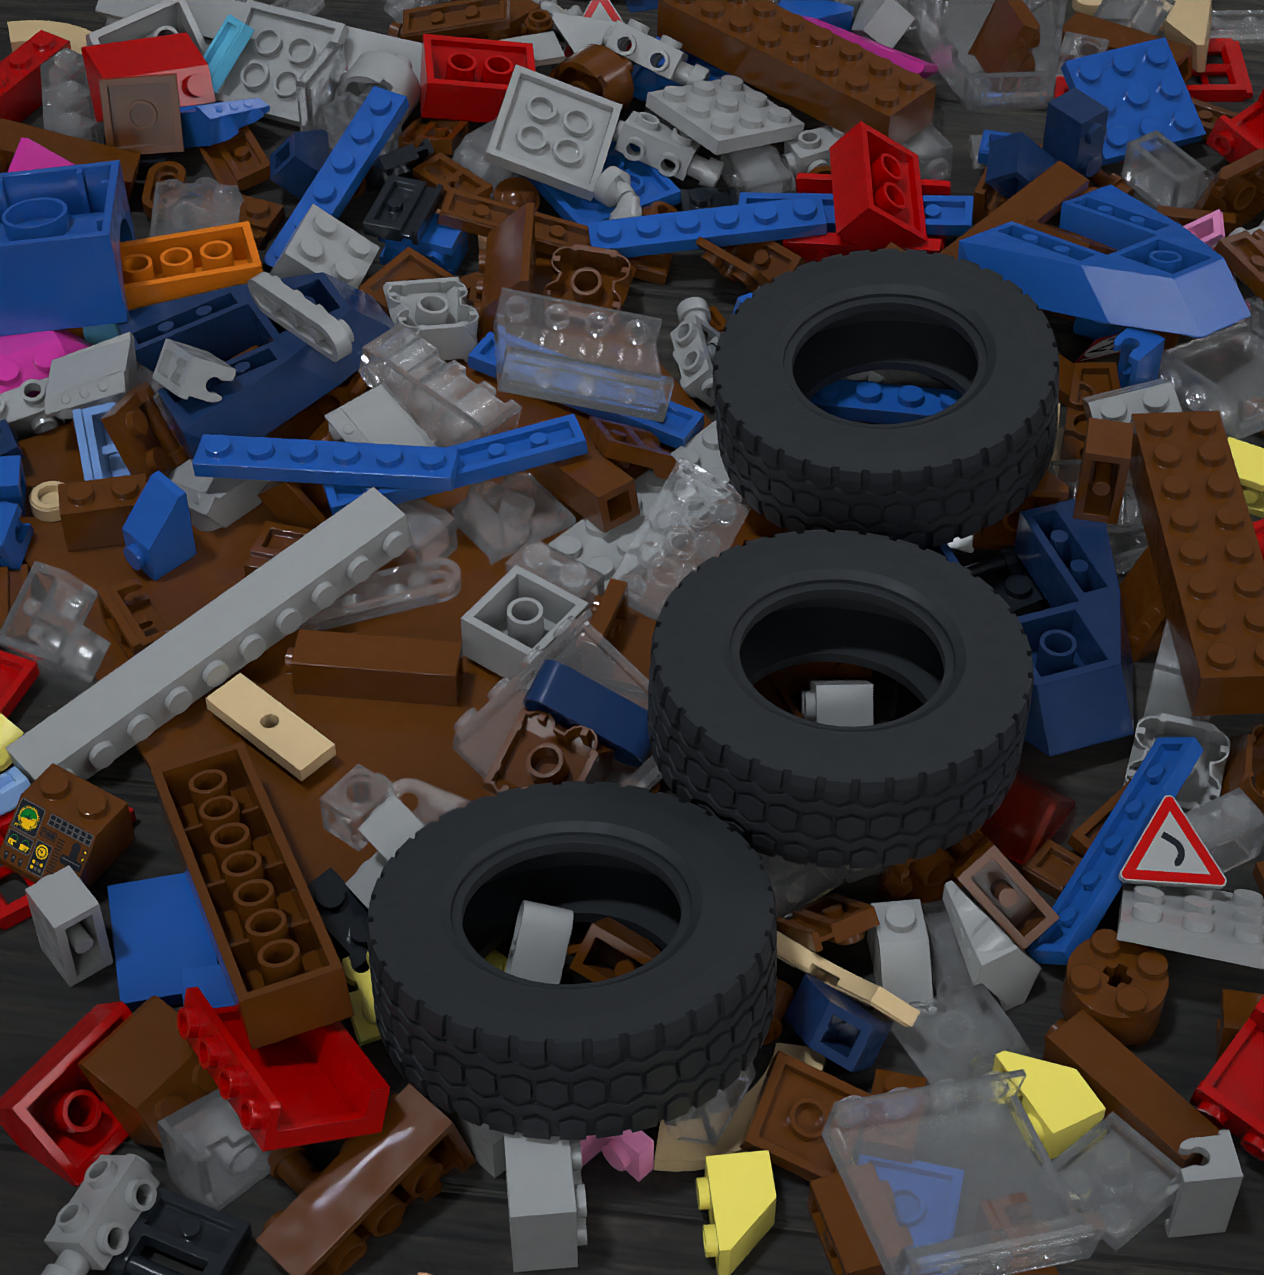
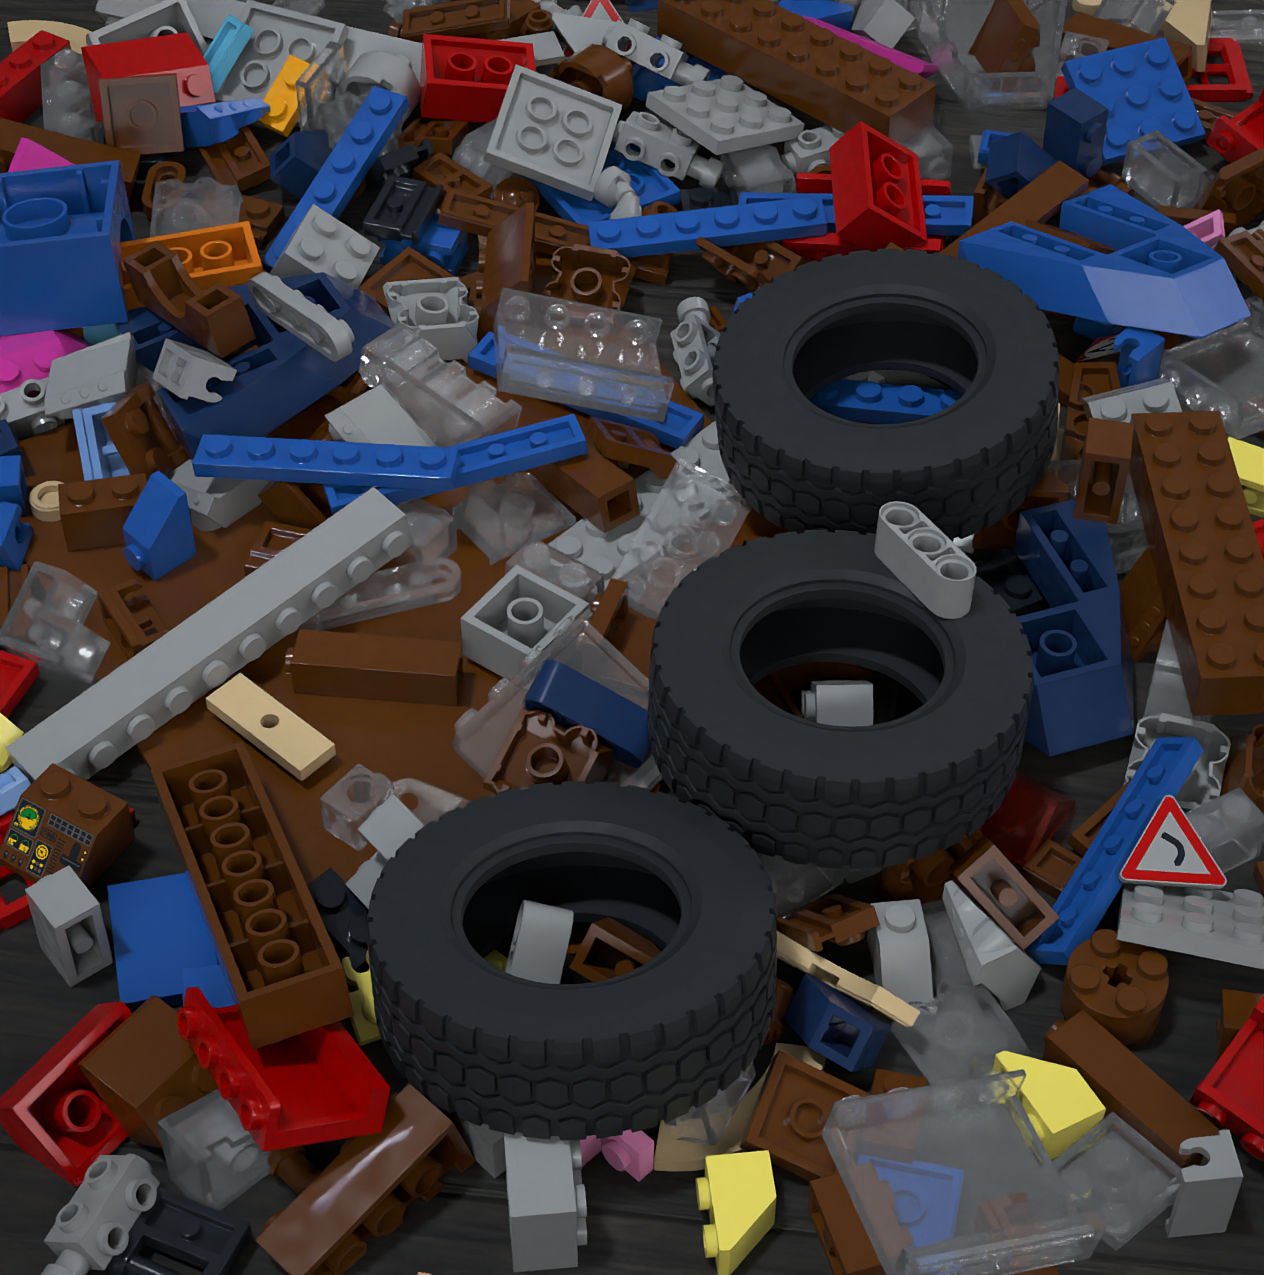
none -> reddish brown arch [123,241,256,358]
none -> light orange plate [257,54,325,138]
none -> light grey beam [874,501,976,619]

